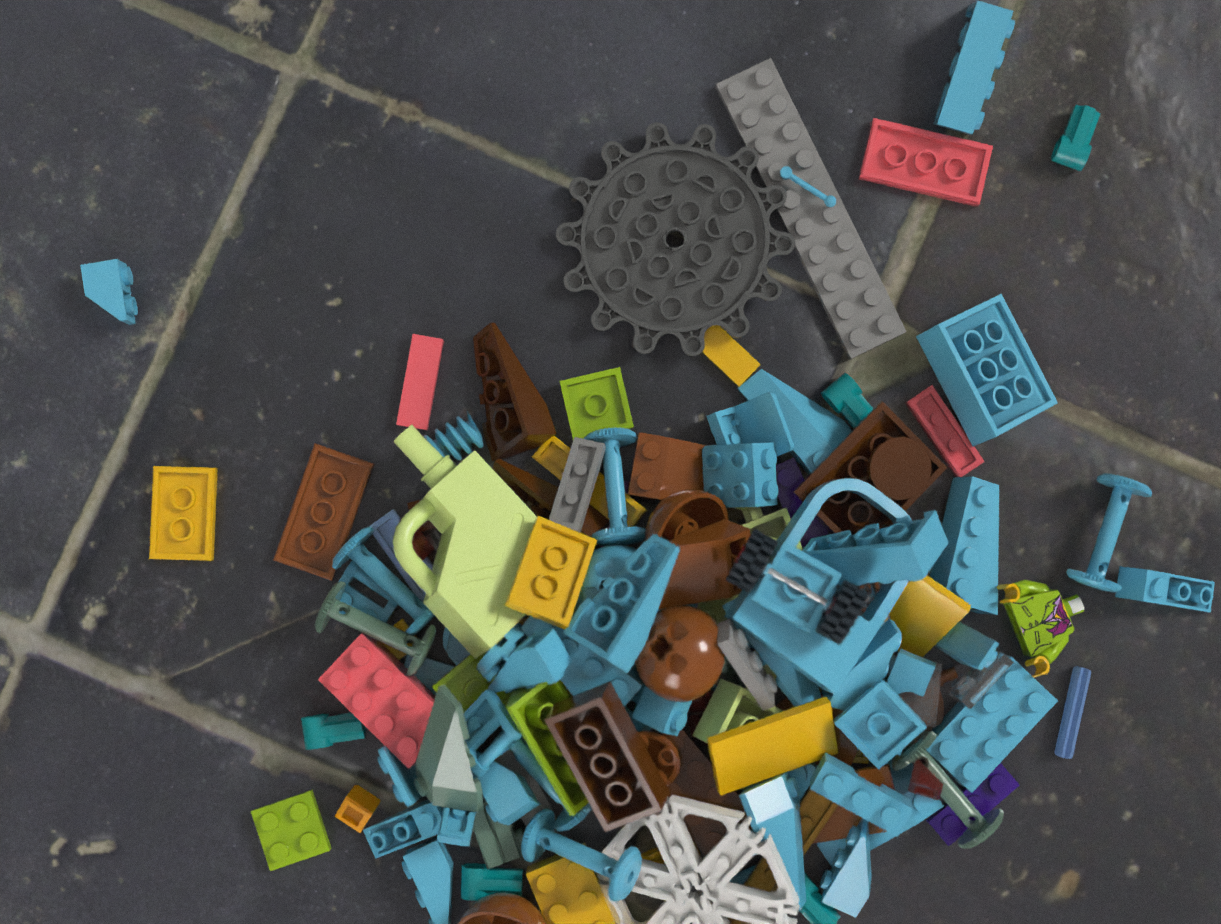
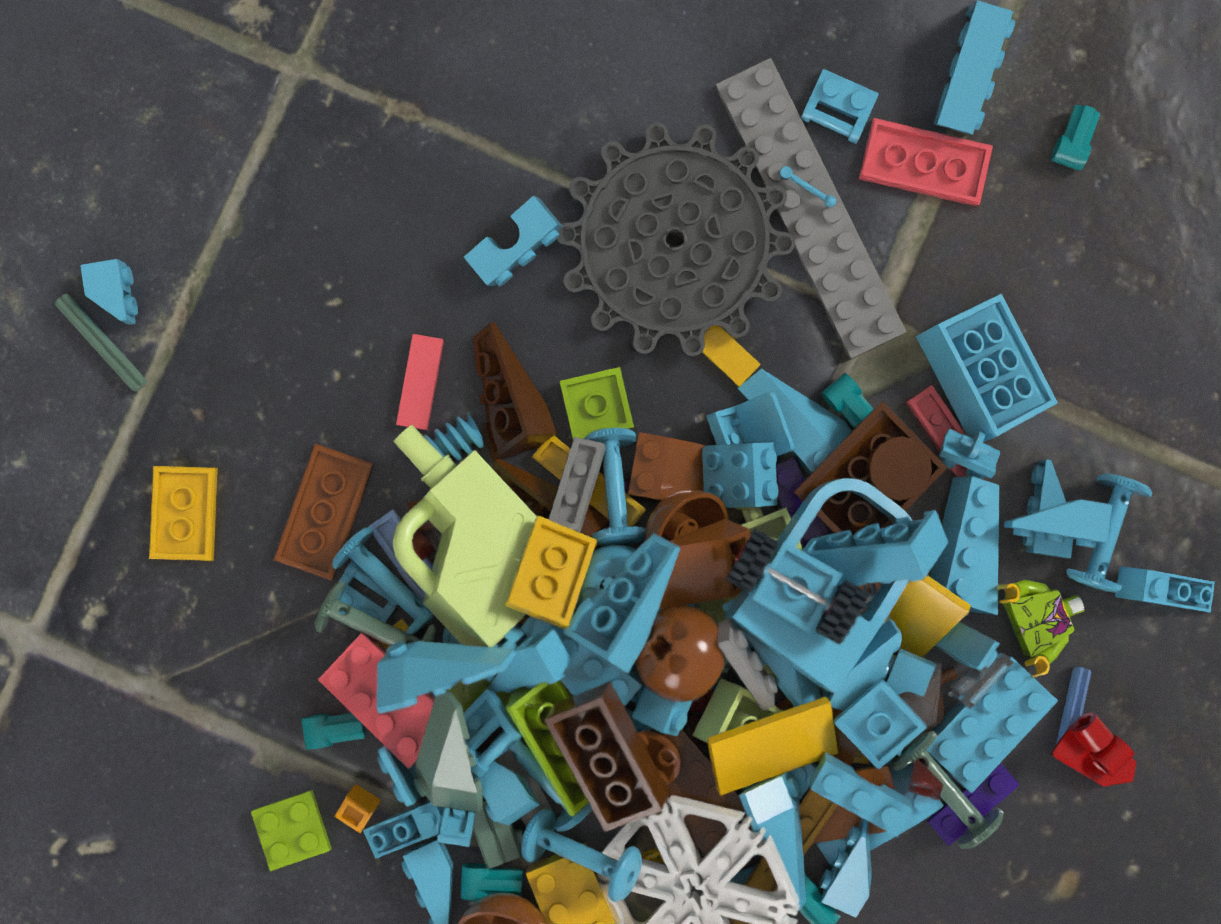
none -> sand green axle [55,294,147,392]
none -> medium azure wedge [377,641,516,714]
none -> medium azure arch [464,196,563,287]
none -> medium azure plate [801,69,879,144]
none -> medium azure hips [939,429,1001,479]
none -> medium azure slope [1004,500,1112,548]
none -> medium azure slope [1023,459,1073,558]
none -> red panel [1051,712,1136,787]

